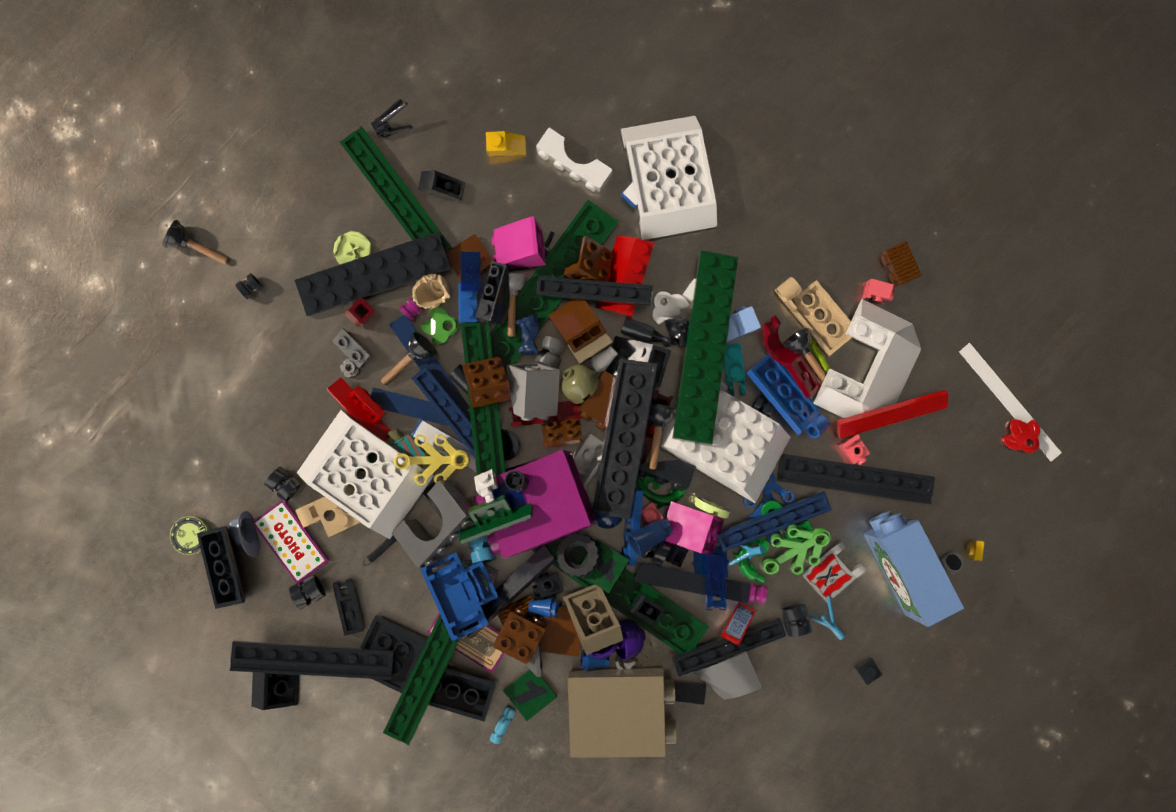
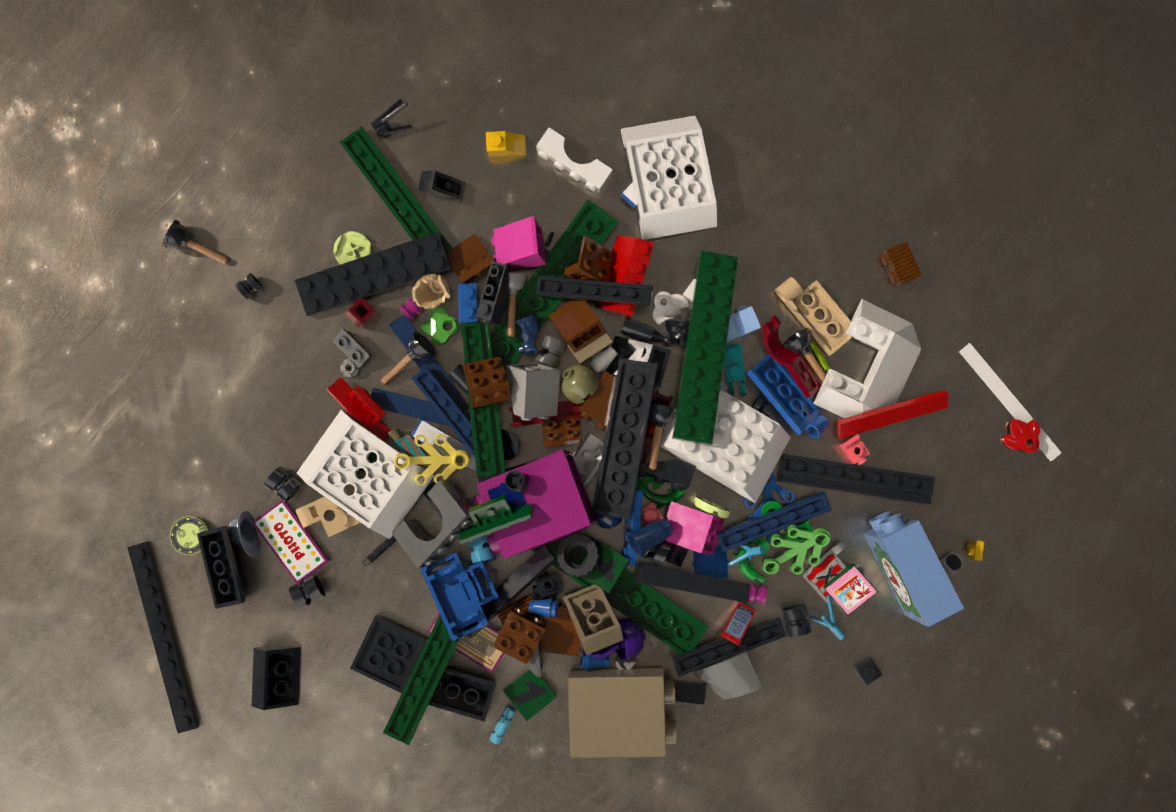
black plate [229,641,394,680] -> none
black plate [333,578,365,636] -> none
clear blue plate [461,252,481,292] -> none
white plate [474,469,498,503] -> none
black slope [630,592,666,625] -> none
clear blue plate [704,555,727,610] -> none
coral brick [862,279,895,303] -> none
none -> black plate [127,541,199,734]
none -> tile [823,563,878,615]

